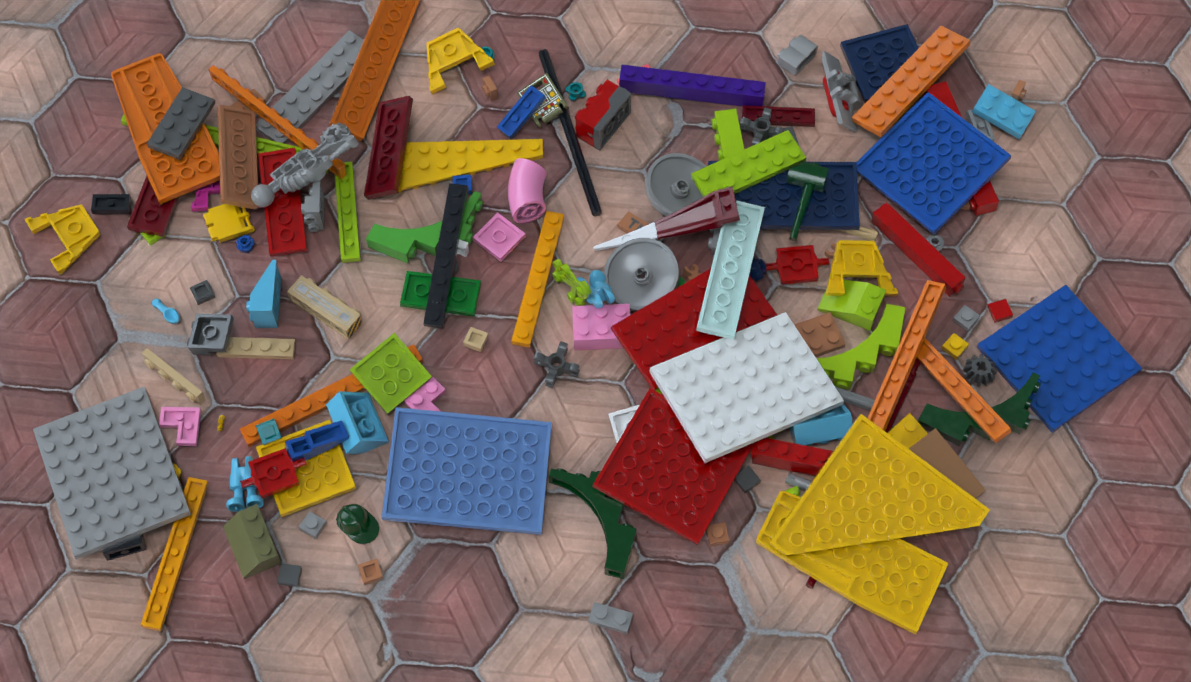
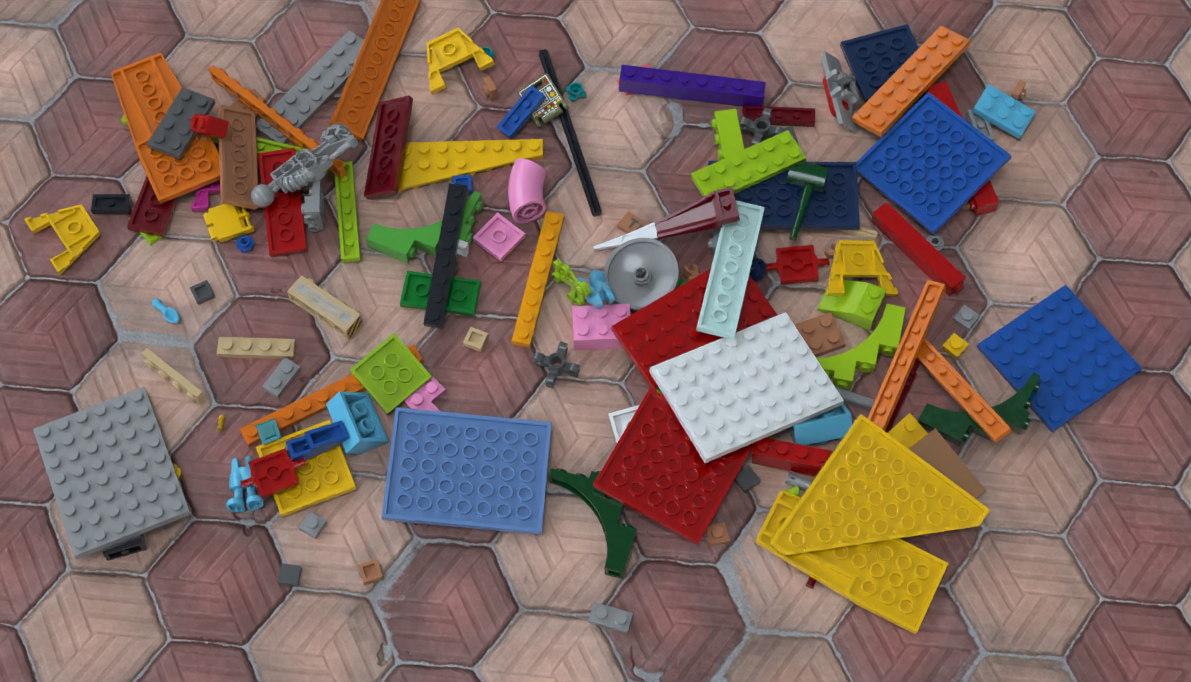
light orange plate [140,477,209,631] -> none
bright pink plate [159,407,201,446] -> none
dark grey plate [187,314,234,355] -> none
olive slope [223,504,281,579] -> none
medium azure slope [246,260,282,328] -> none
dark green piece [336,504,379,544] -> none
piece [575,79,631,151] -> none
light grey dish [645,153,706,216] -> none
light grey brick [778,35,818,75] -> none
dark grey gear [963,354,997,387] -> none
red tile [987,299,1013,323] -> none
none -> red brick [190,113,229,139]
none -> light grey plate [262,357,301,399]

